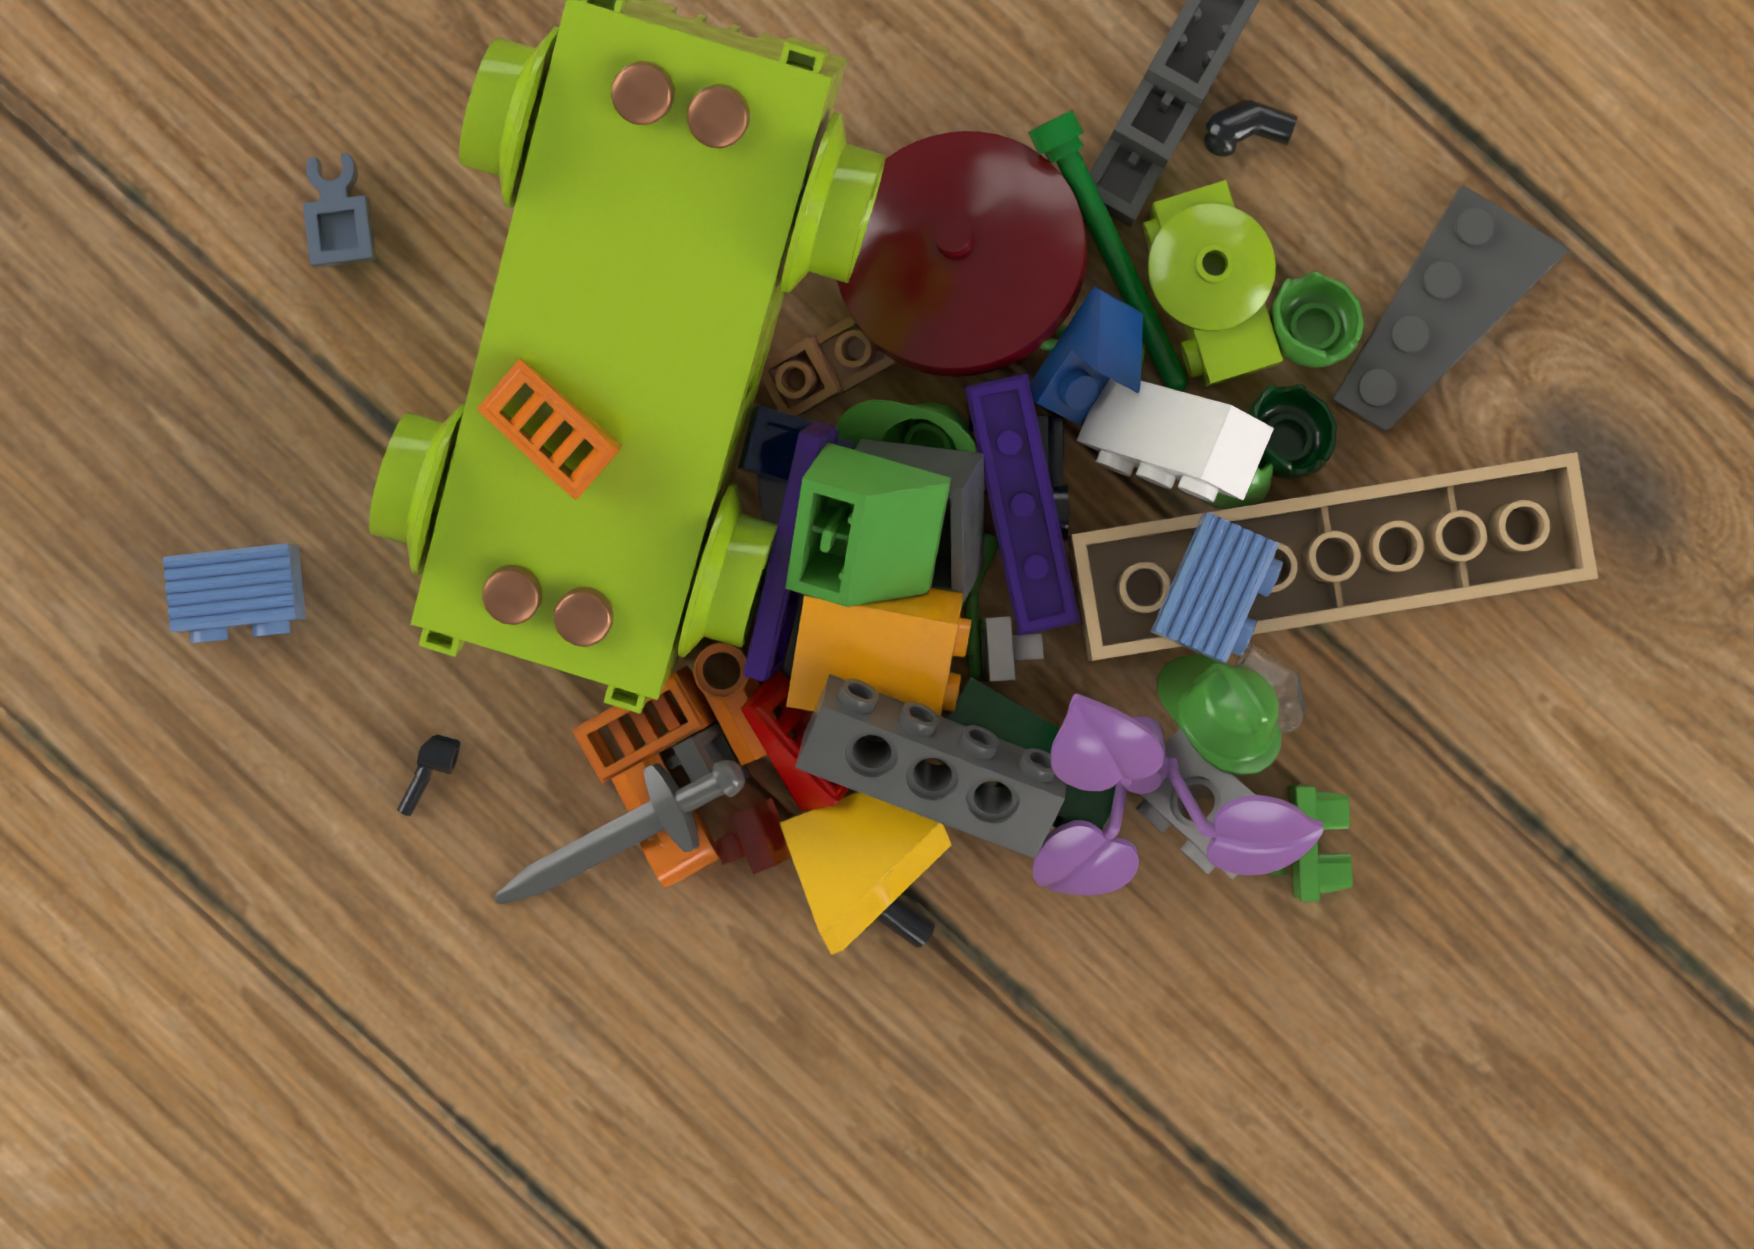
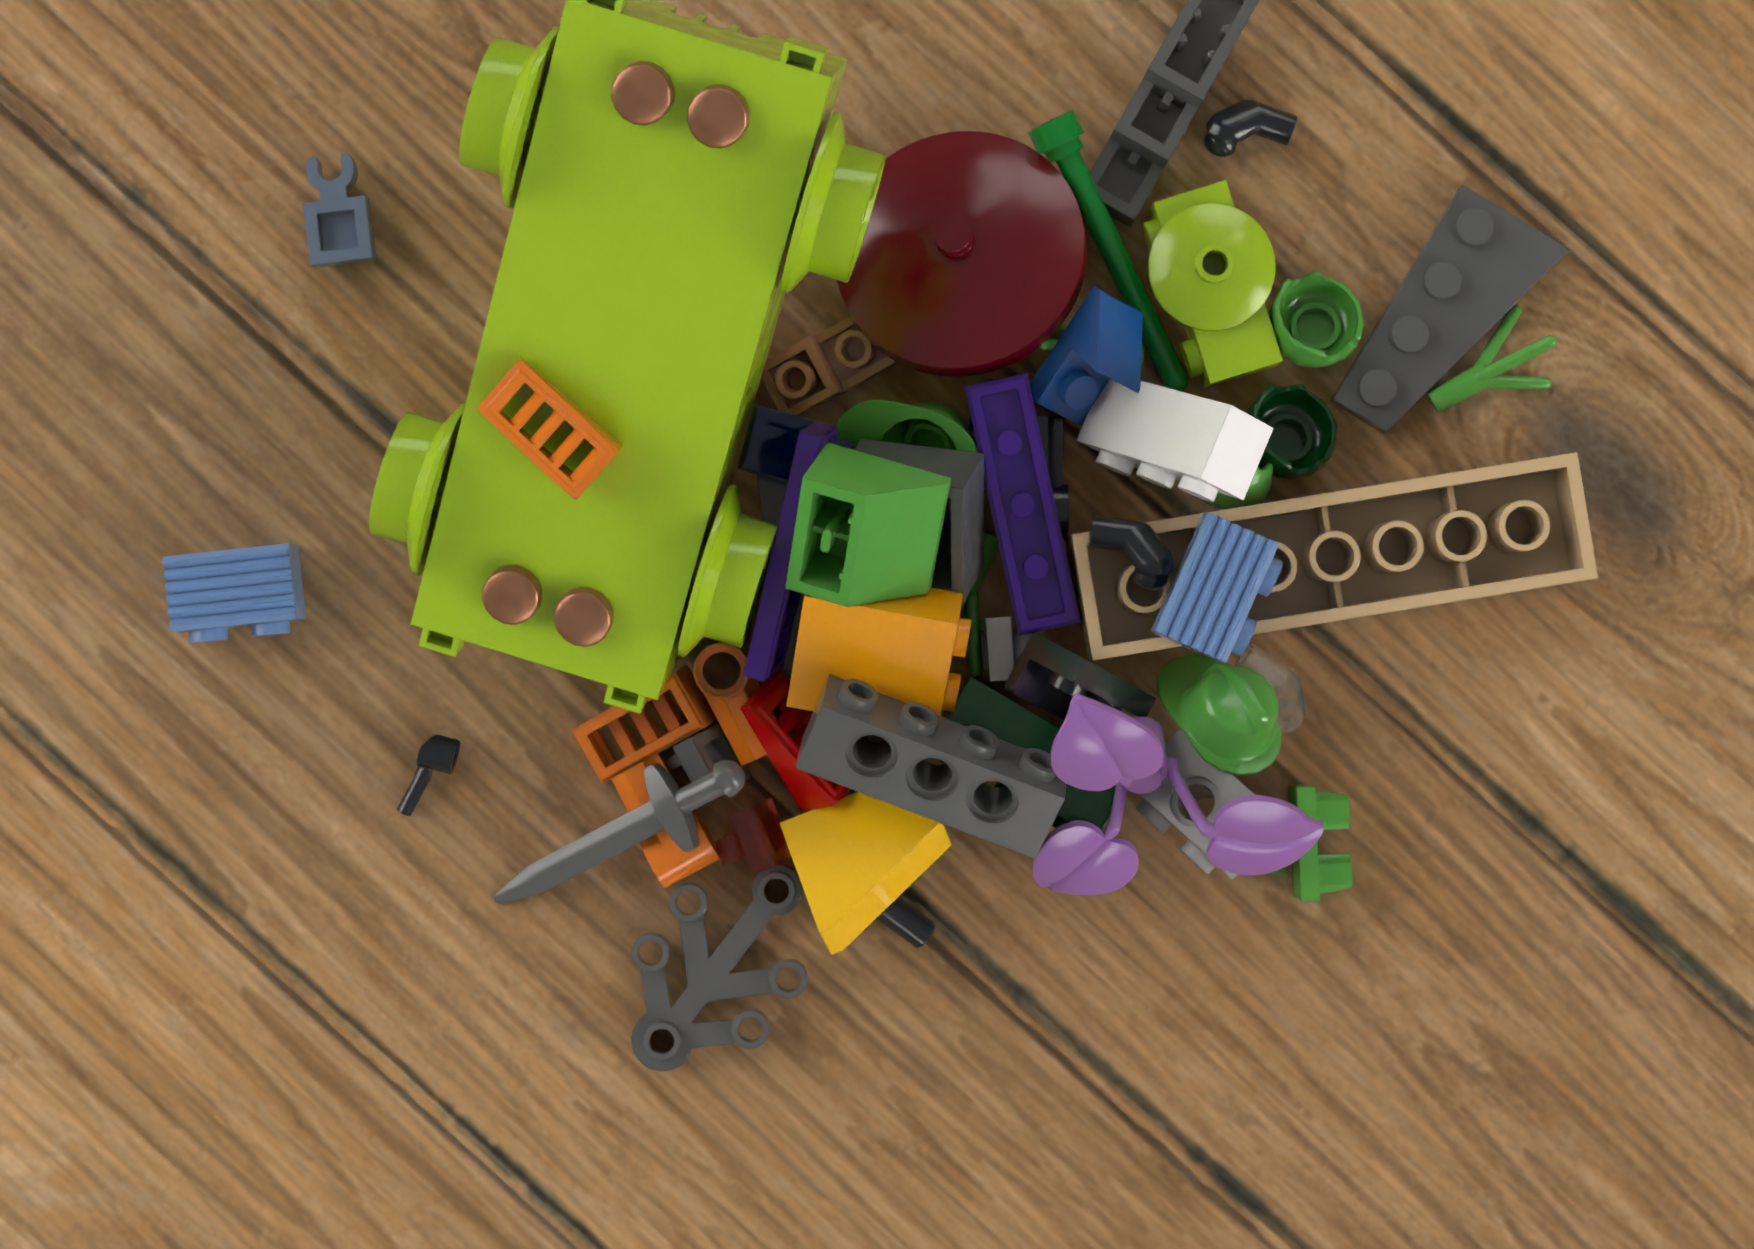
none -> dark grey plant [631,864,808,1071]
none -> black bracket [1005,632,1157,720]
none -> black arm [1088,515,1174,590]
none -> bright green plant [1427,305,1557,414]

